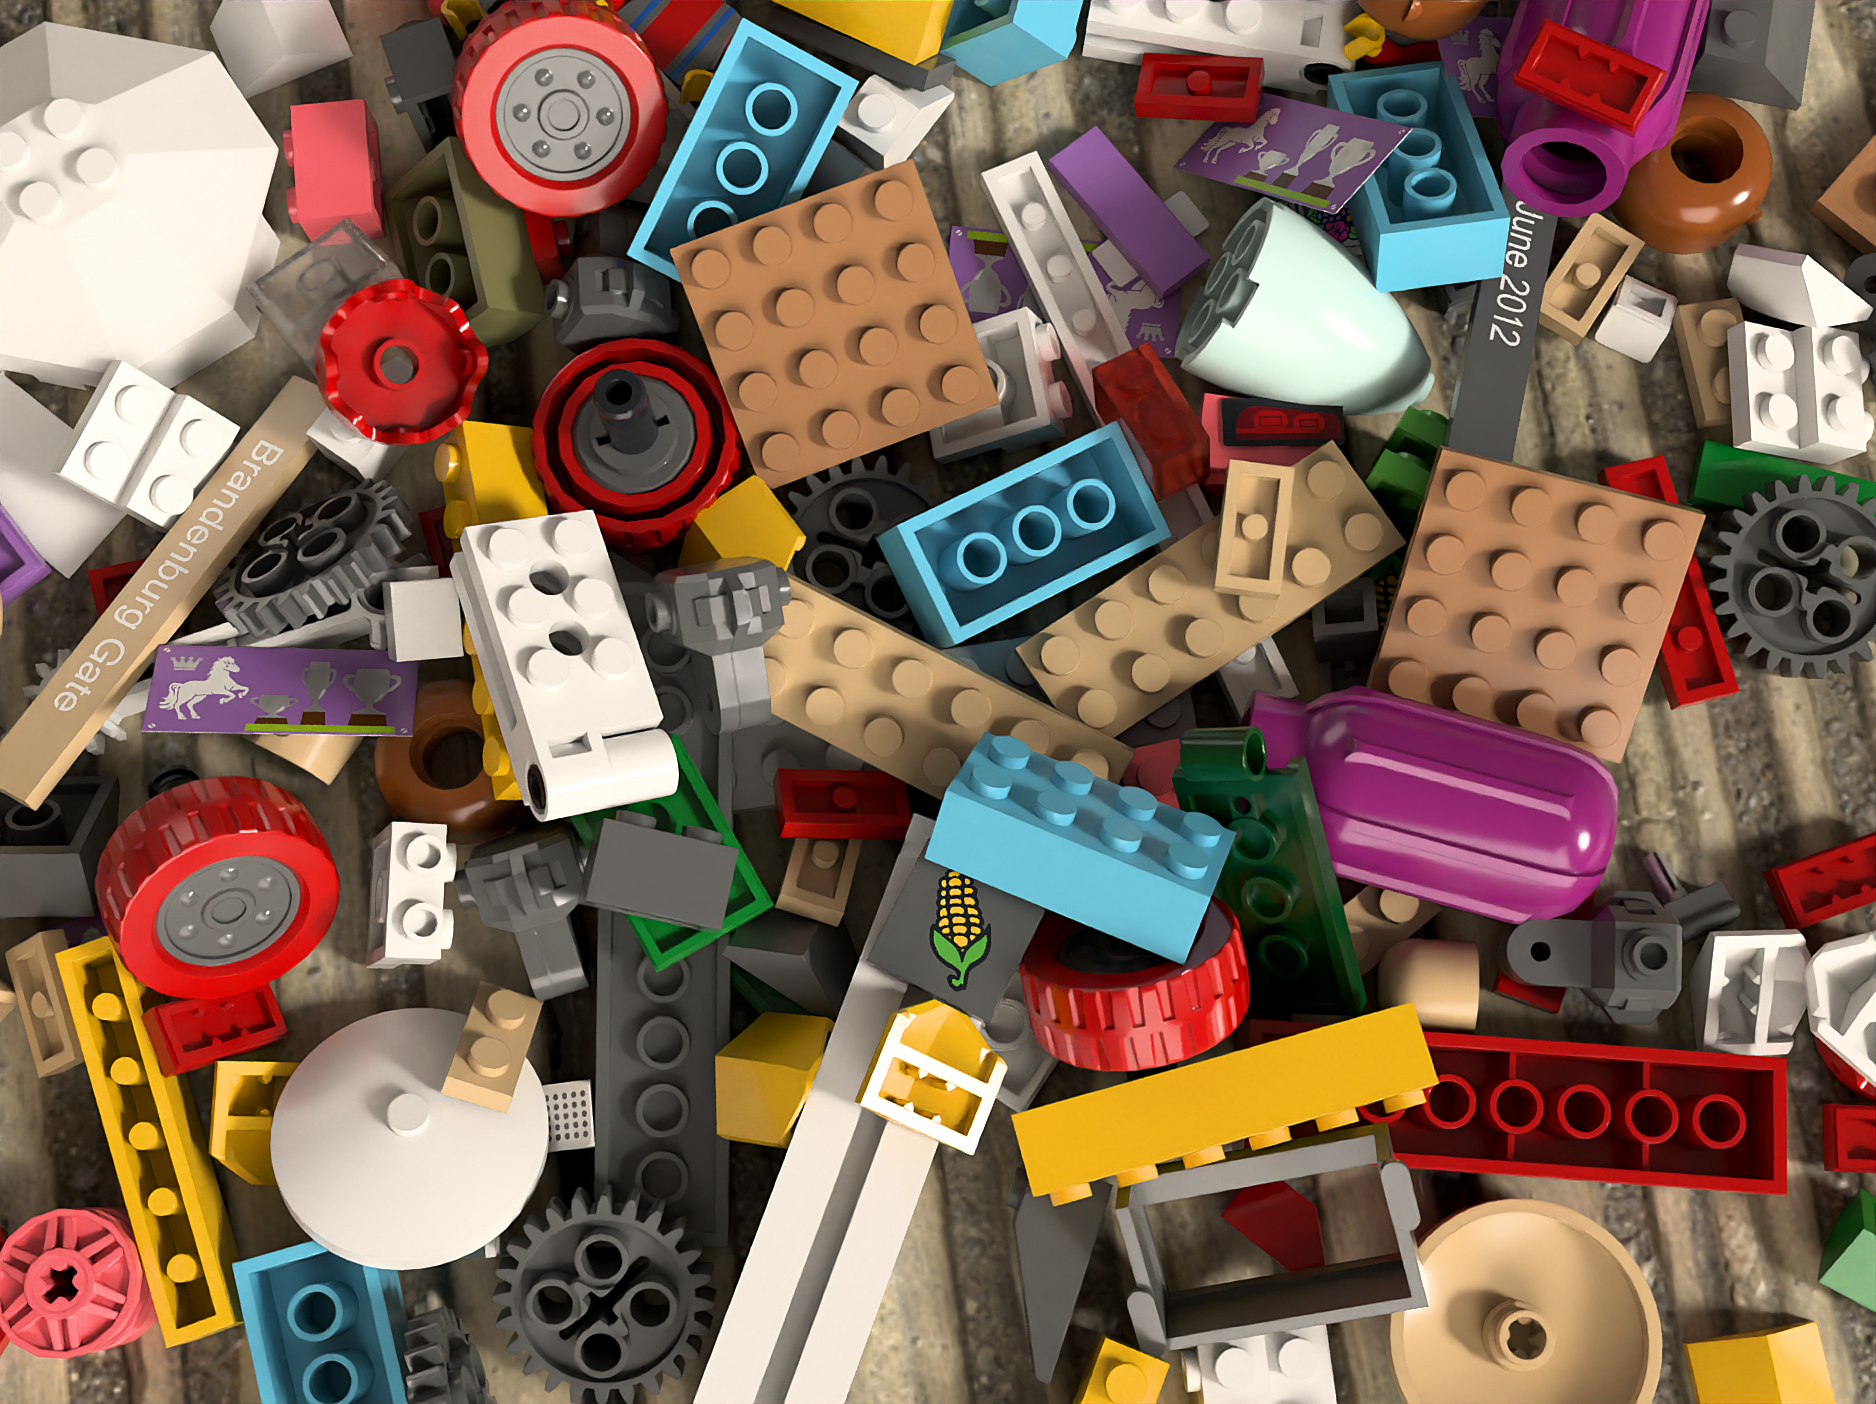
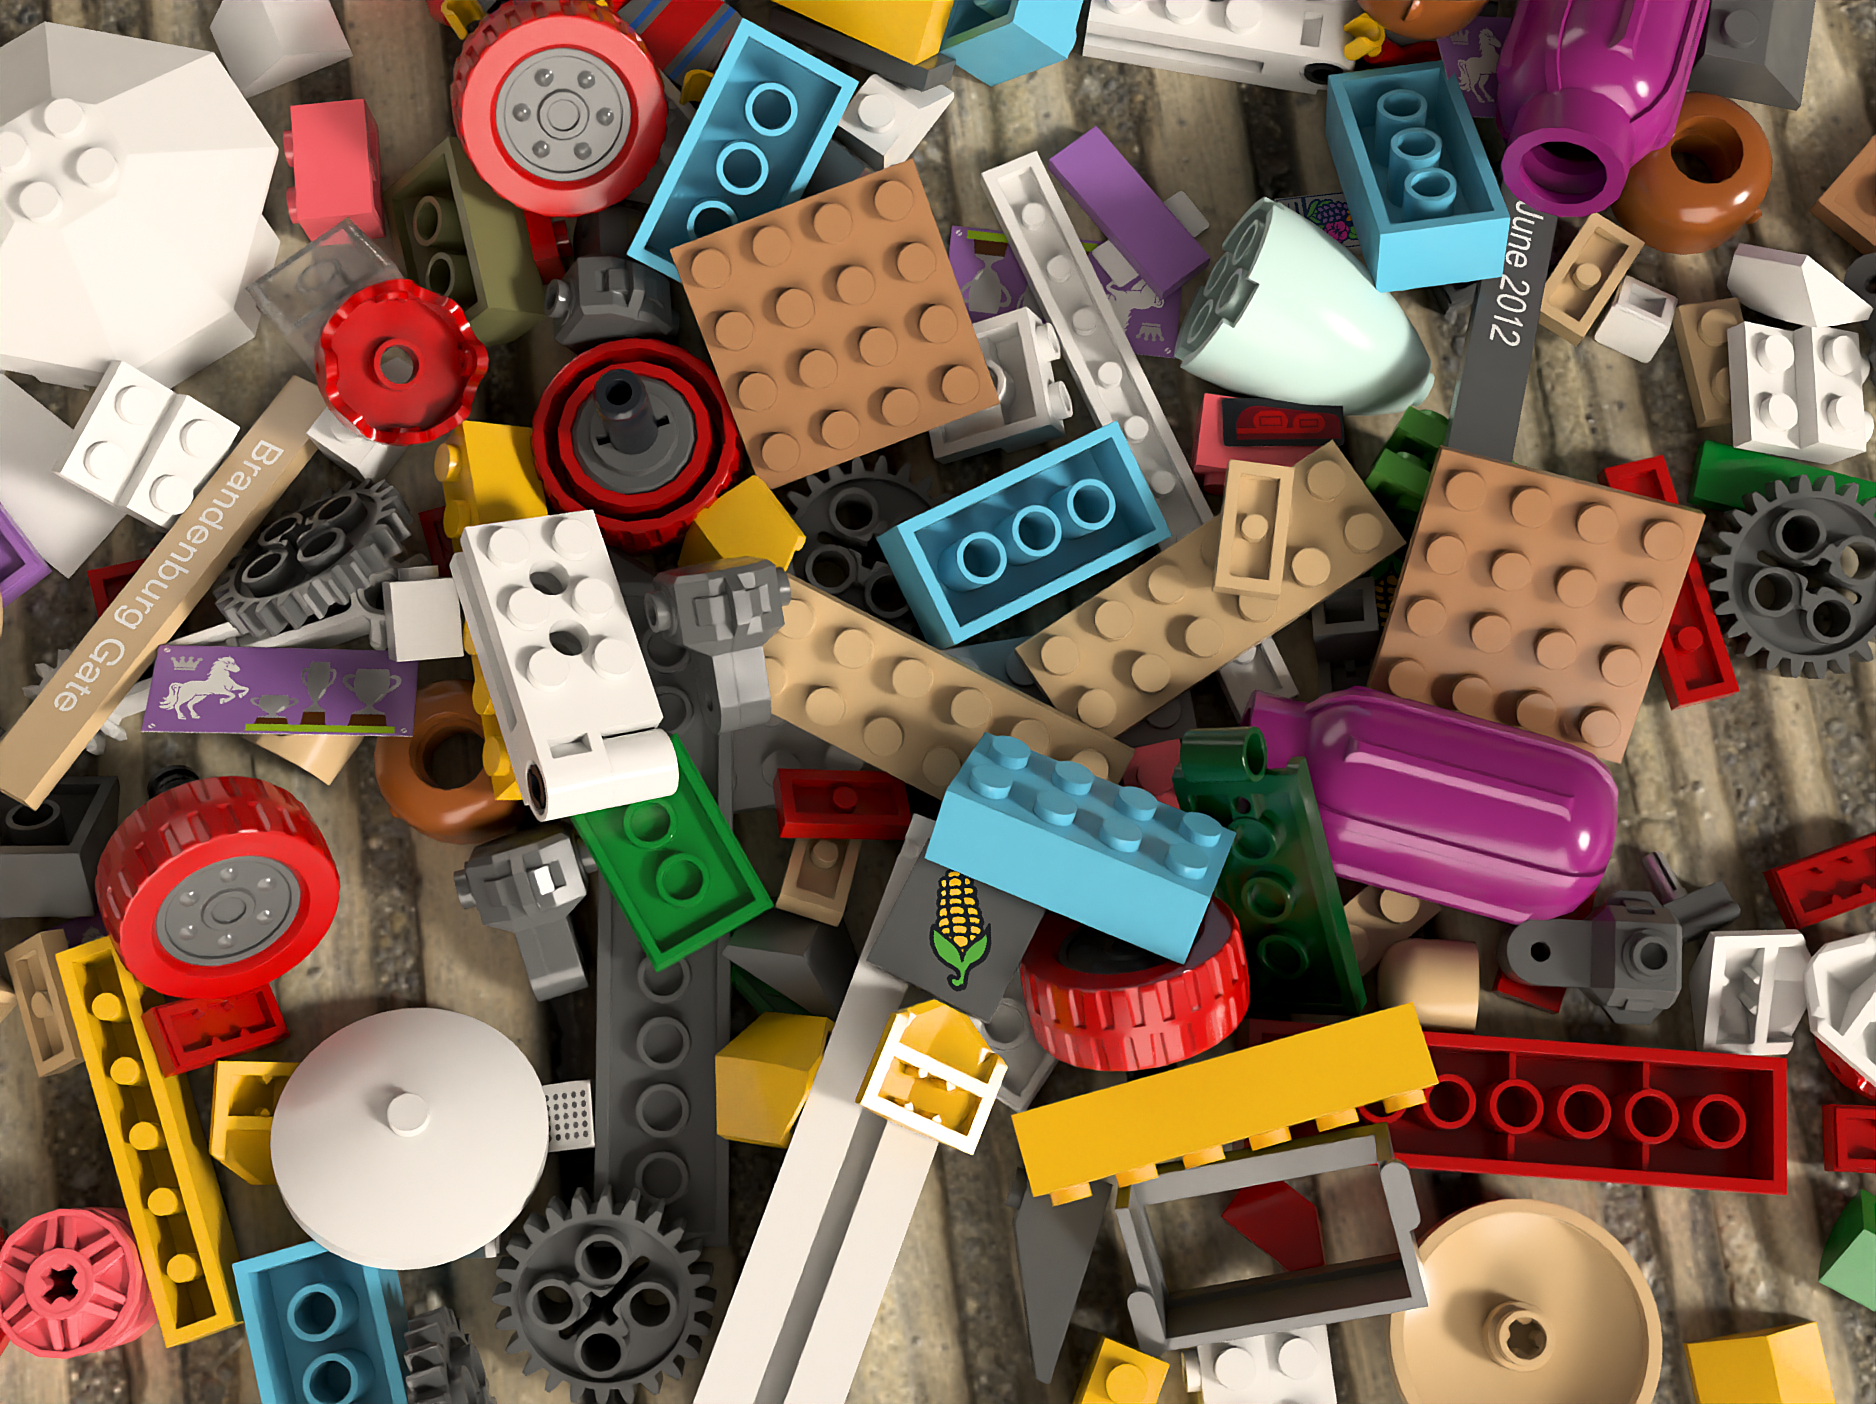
white plate [366,822,457,969] -> none
dark grey brick [379,17,458,154] -> none
tan plate [441,981,544,1114] -> none
dark grey brick [577,810,739,932] -> none
clear red brick [1092,342,1210,503] -> none
red plate [1134,53,1265,123] -> none
medium lavender sticker [1173,92,1413,214] -> none
red plate [1513,18,1667,138] -> none

